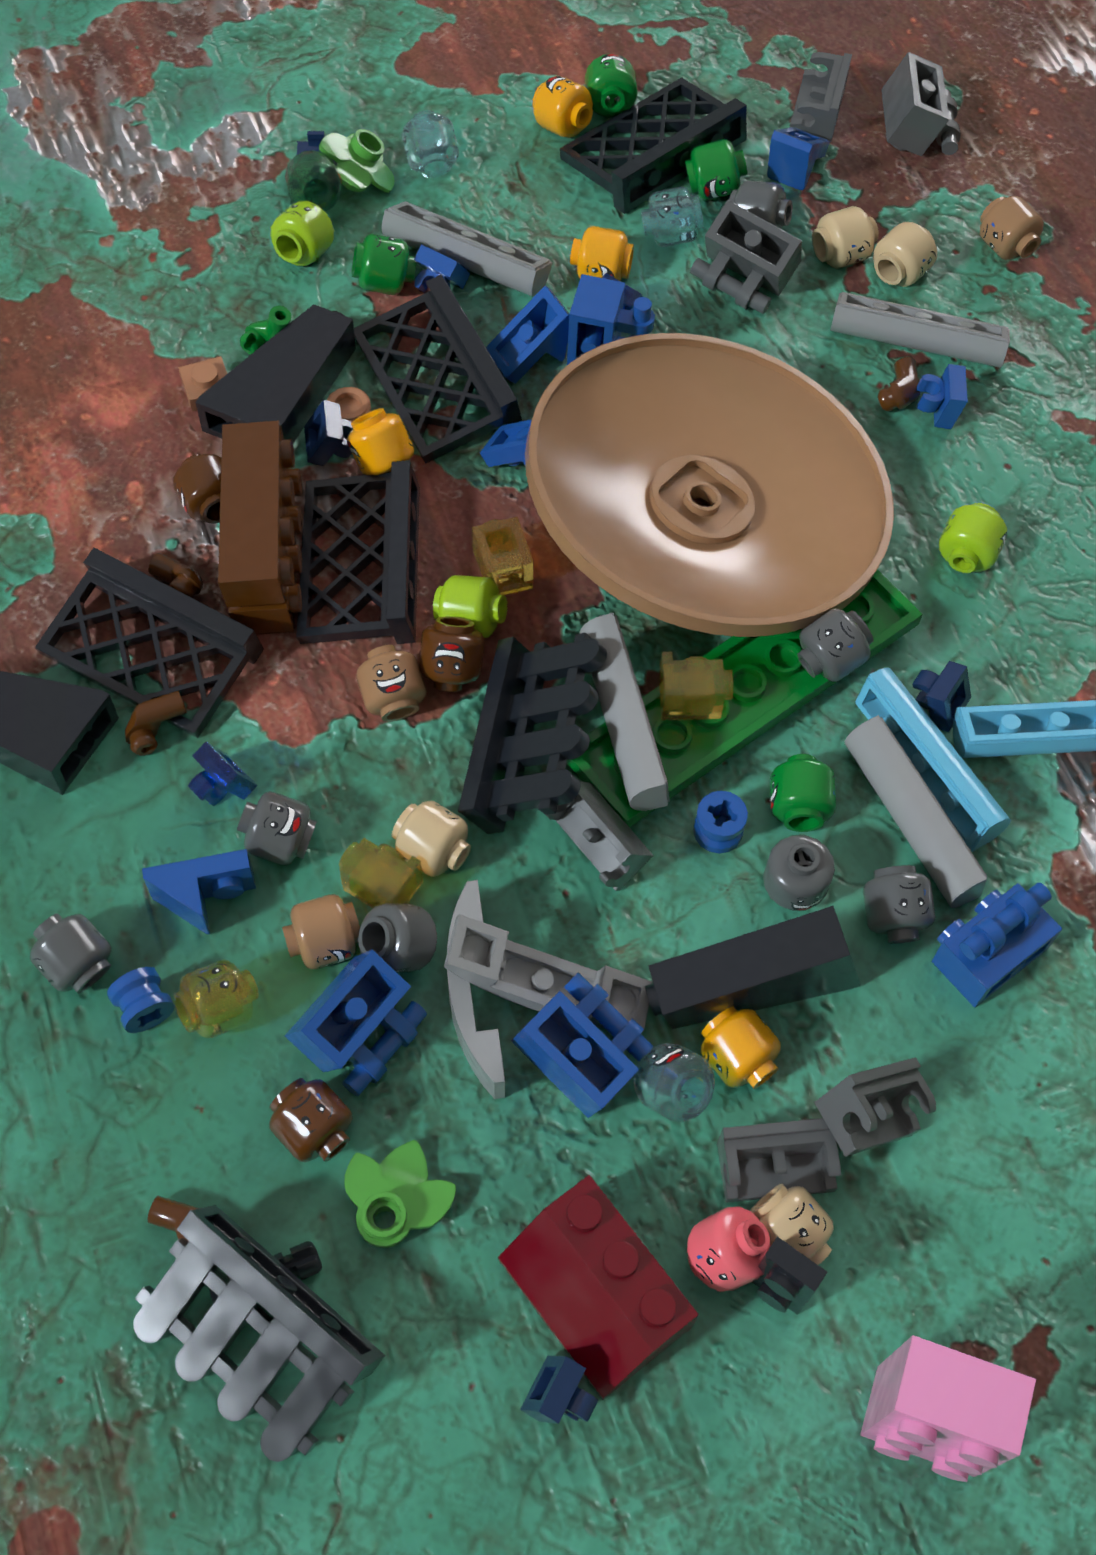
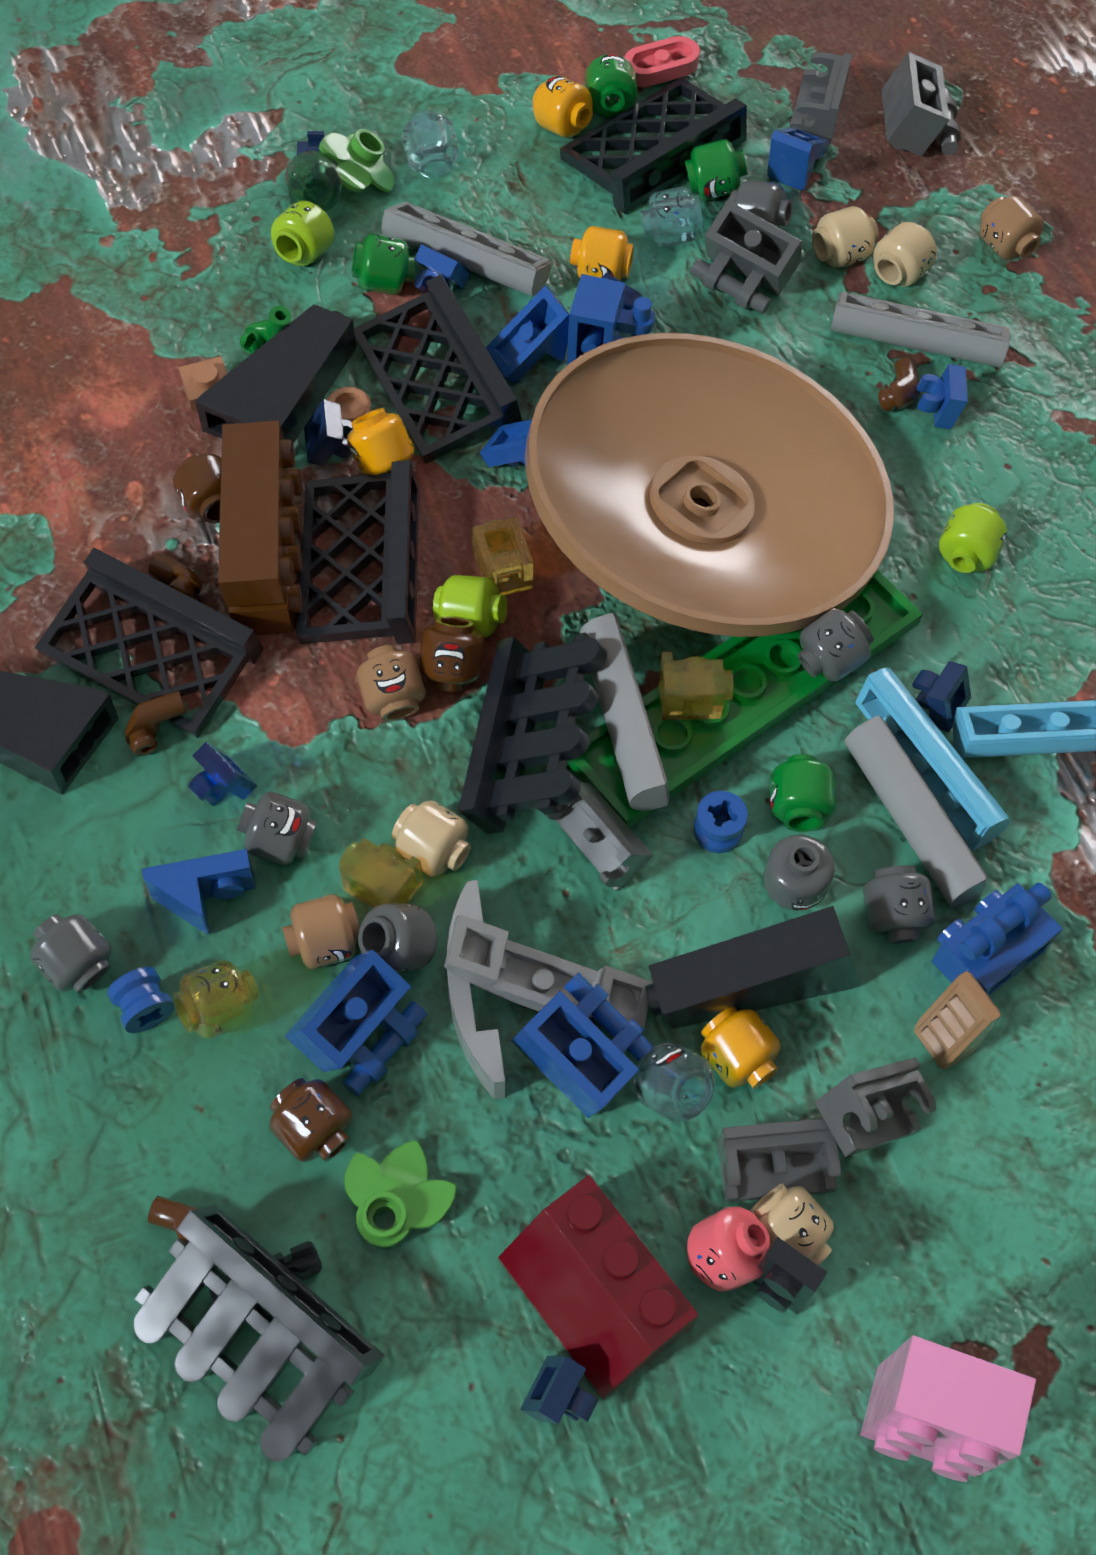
none -> coral plate [624,36,700,88]
none -> medium nougat slope [914,971,1001,1069]

